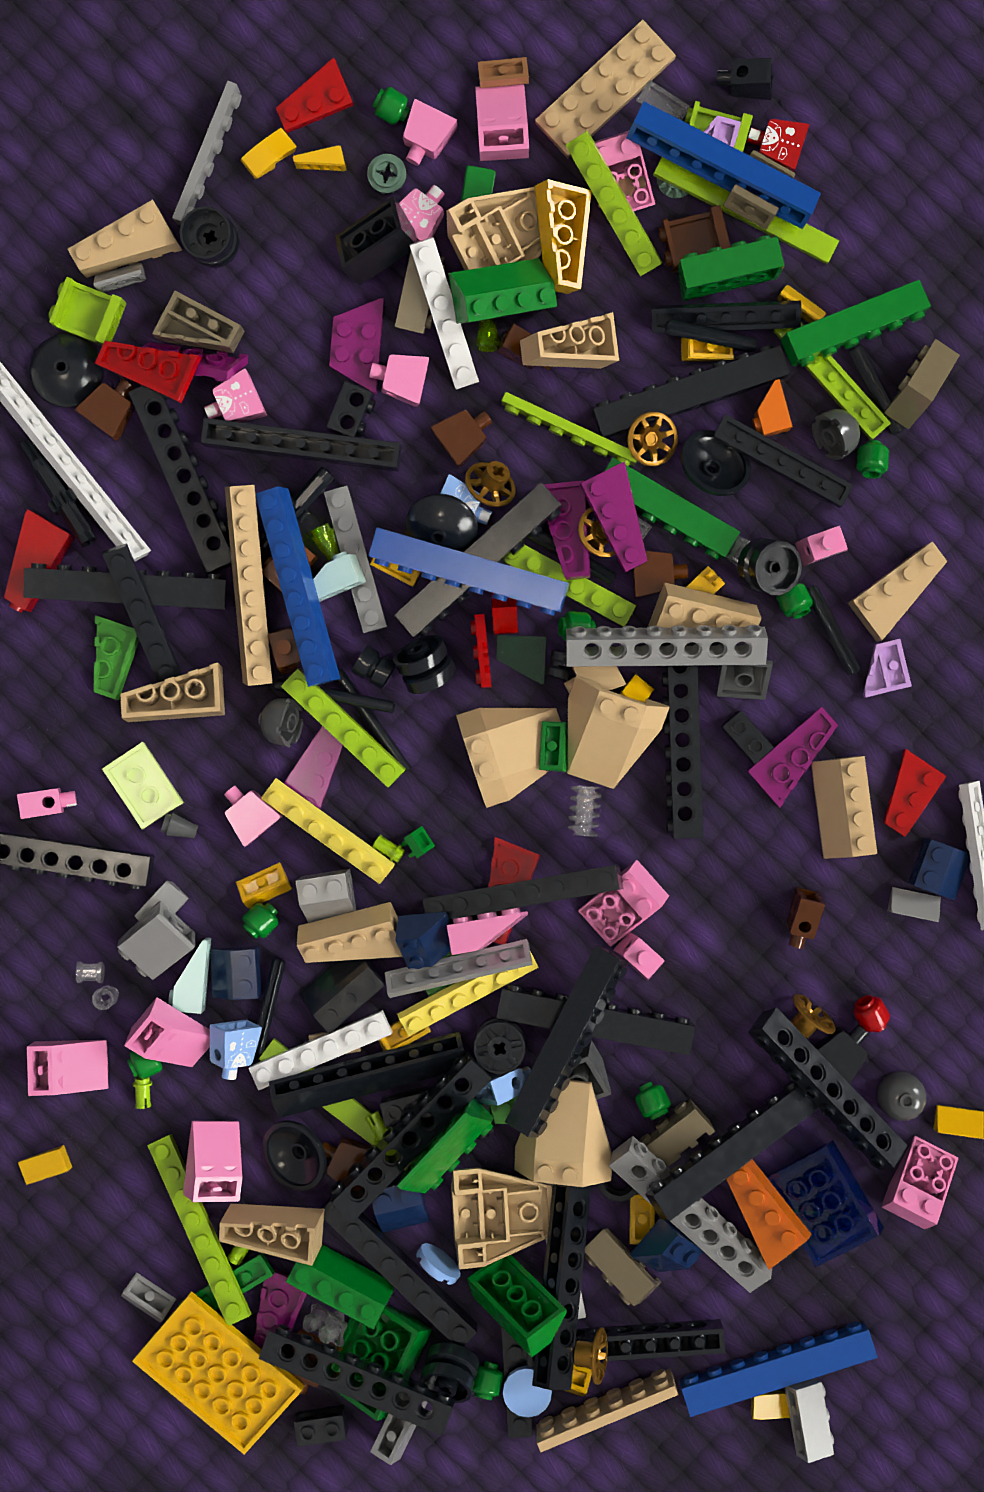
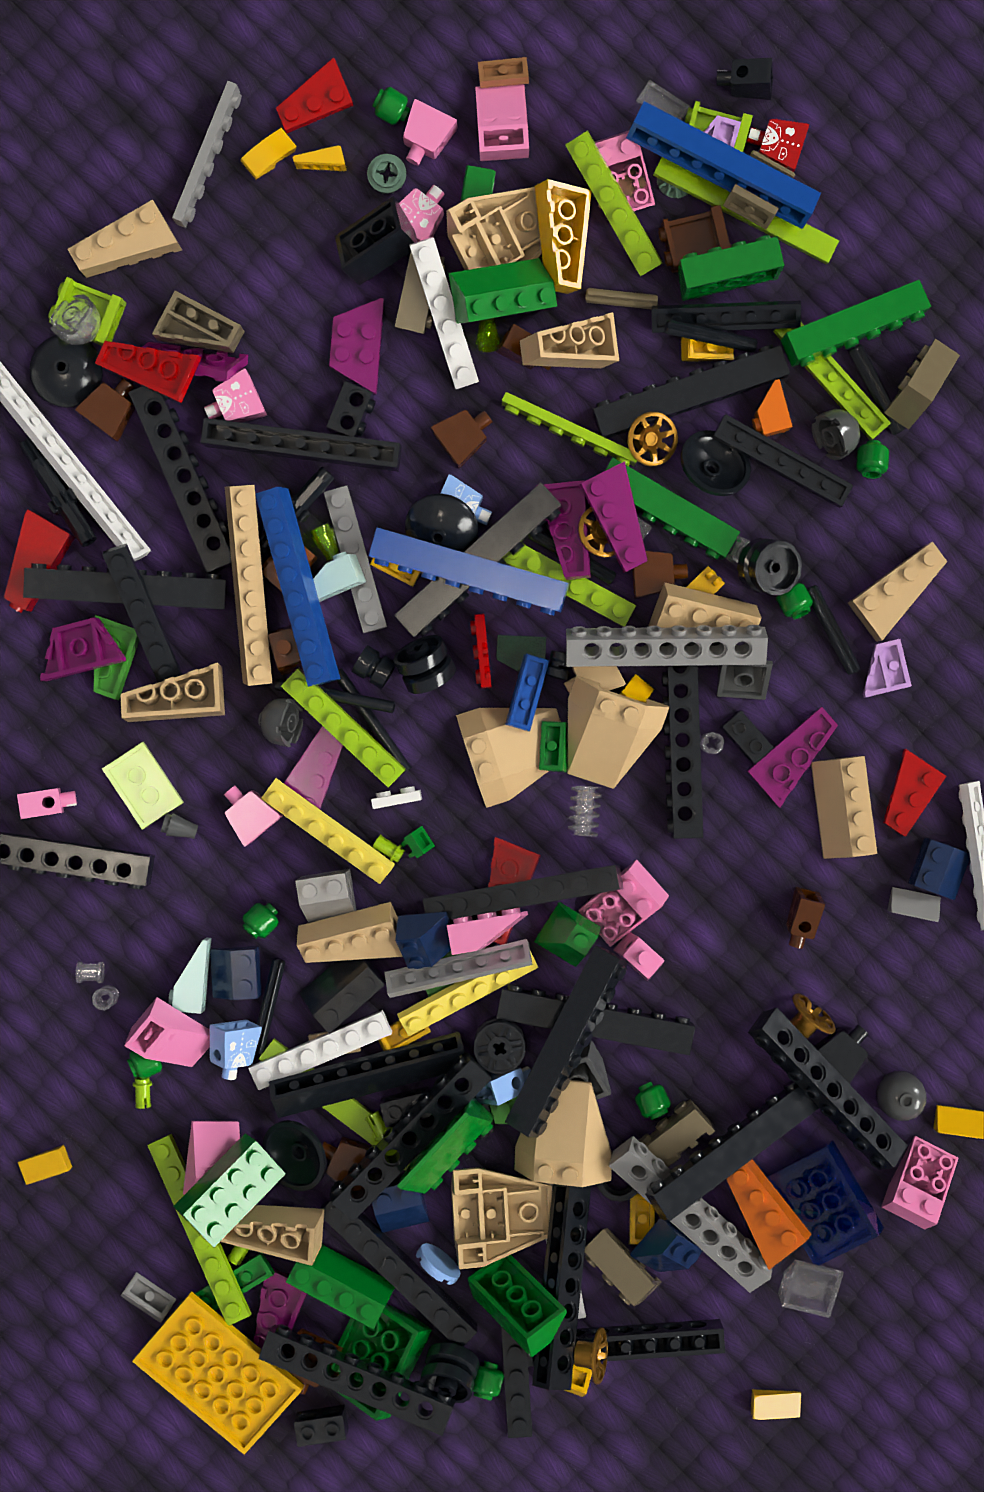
bright pink slope [27,1040,109,1096] -> none
light grey slope [93,263,146,293] -> none
light grey slope [117,901,195,980] -> none
light grey slope [134,881,189,921] -> none
black wheel [179,206,240,268] -> none
yellow slope [236,862,292,908] -> none
clear hips [302,1303,348,1347] -> none
bright pink torso [369,355,429,407] -> none
light grey brick [370,1380,428,1465] -> none
pearl gold wheel [465,461,515,507] -> none
red slope [491,592,518,634] -> none
light blue tile [503,1366,552,1417] -> none
tan plate [535,20,676,158] -> none
tan plate [536,1368,678,1452] -> none
green head [558,611,596,642] -> none
blue brick [679,1322,878,1417] -> none
yellow slope [777,285,826,323] -> none
brick [785,1378,834,1463] -> none
bright pink torso [795,526,848,566] -> none
red head [853,995,890,1032] -> none
none -> magenta wing [40,617,126,681]
none -> clear cylinder [50,295,101,345]
none -> brick [173,1133,286,1248]
none -> white plate [371,786,422,809]
none -> blue tile [505,654,549,731]
none -> green slope [534,902,601,967]
none -> dark tan axle [585,288,658,309]
none -> clear bush [700,732,724,754]
none -> clear slope [778,1260,844,1318]

